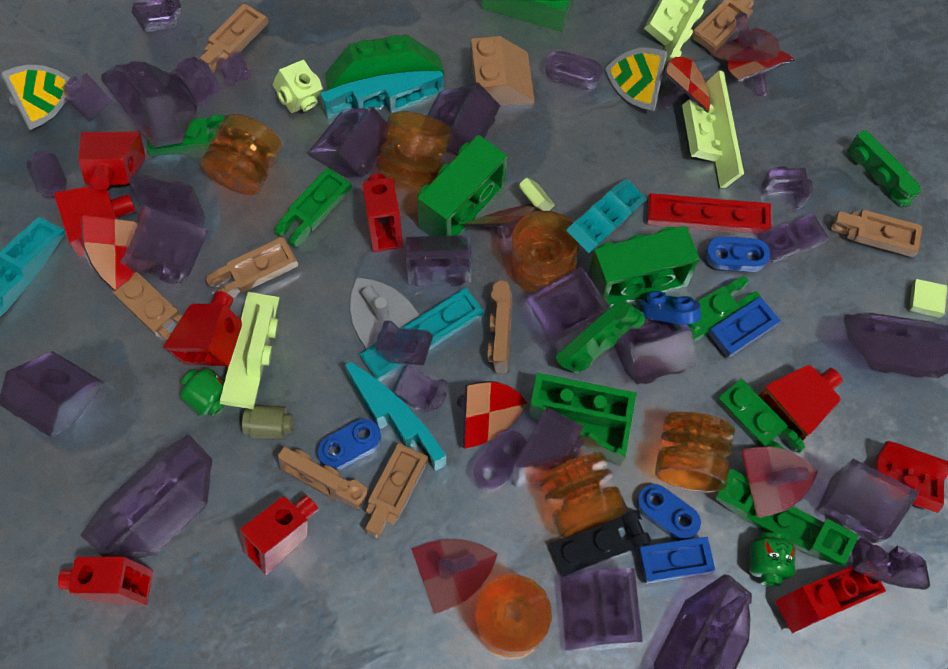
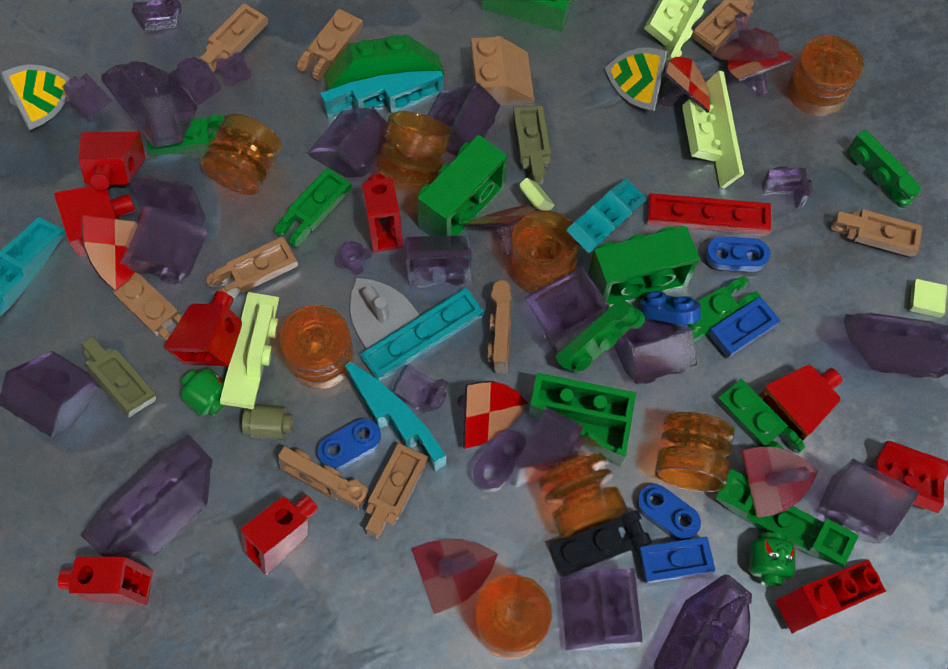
clear purple brick [26,151,67,199] -> none
yellowish green brick [272,59,323,114] -> none
clear purple bracket [376,320,433,365] -> none
clear purple plate [545,51,603,90] -> none
clear purple slope [757,213,829,263] -> none
clear purple slope [852,538,930,590] -> none
none -> olive hinge [81,337,156,418]
none -> clear orange wheel [280,305,354,389]
none -> medium nougat hinge [297,9,364,80]
none -> clear purple plate [335,241,372,275]
none -> olive hinge [513,105,551,184]
none -> clear orange wheel [787,35,864,116]

